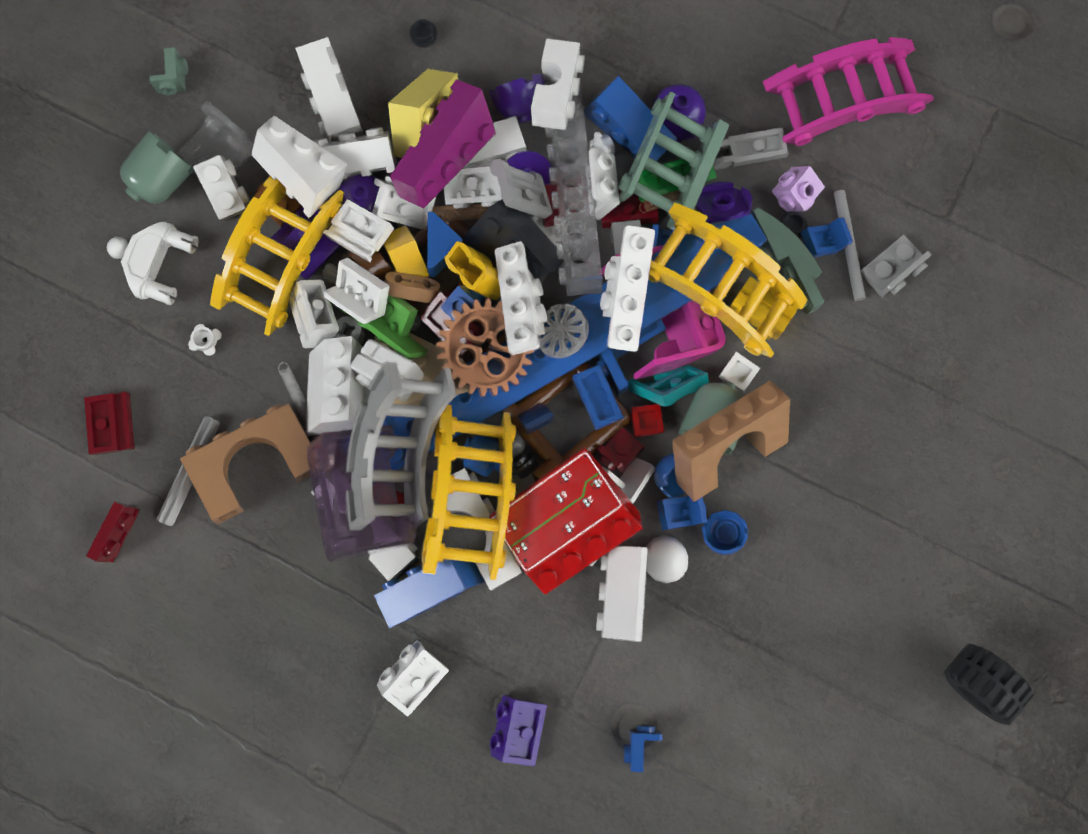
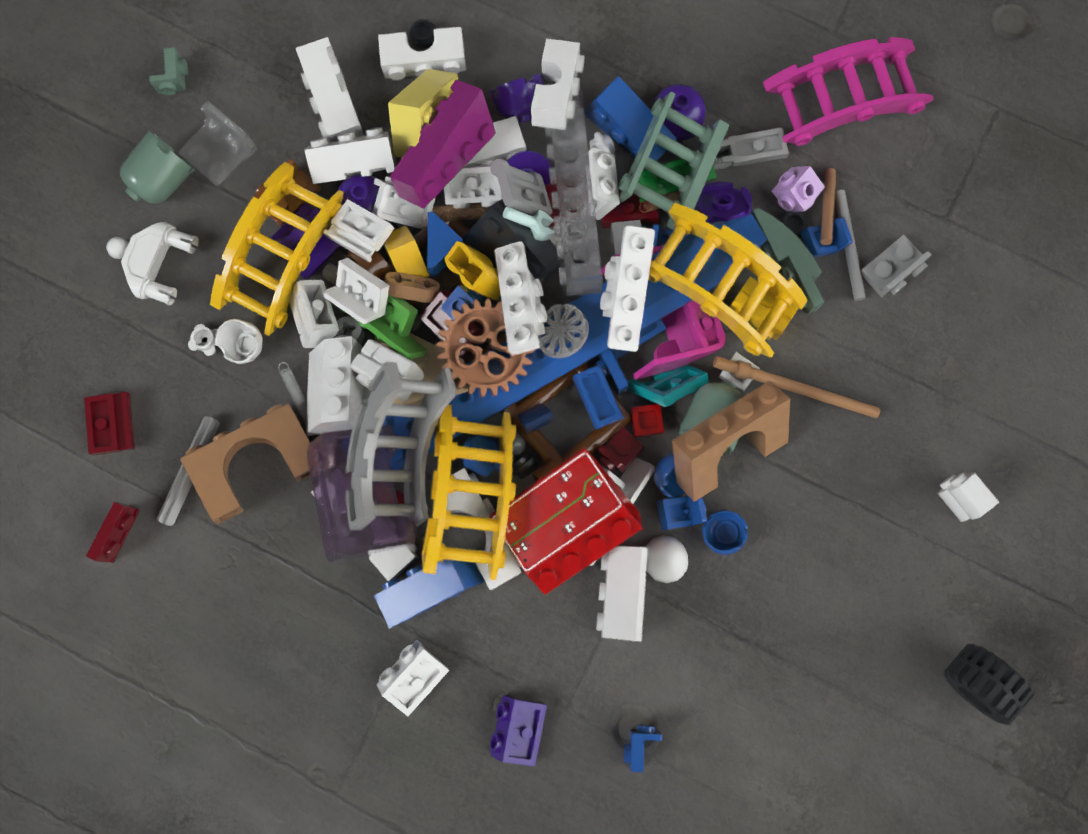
white brick [193,155,250,221] -> none
white wedge [251,116,347,218] -> none
none -> white hair [215,318,262,364]
none -> white arch [378,27,466,80]
none -> light aqua bar [503,207,555,241]
none -> medium nougat bar [713,356,880,418]
none -> medium nougat bar [820,168,836,245]
none -> white brick [938,471,999,522]

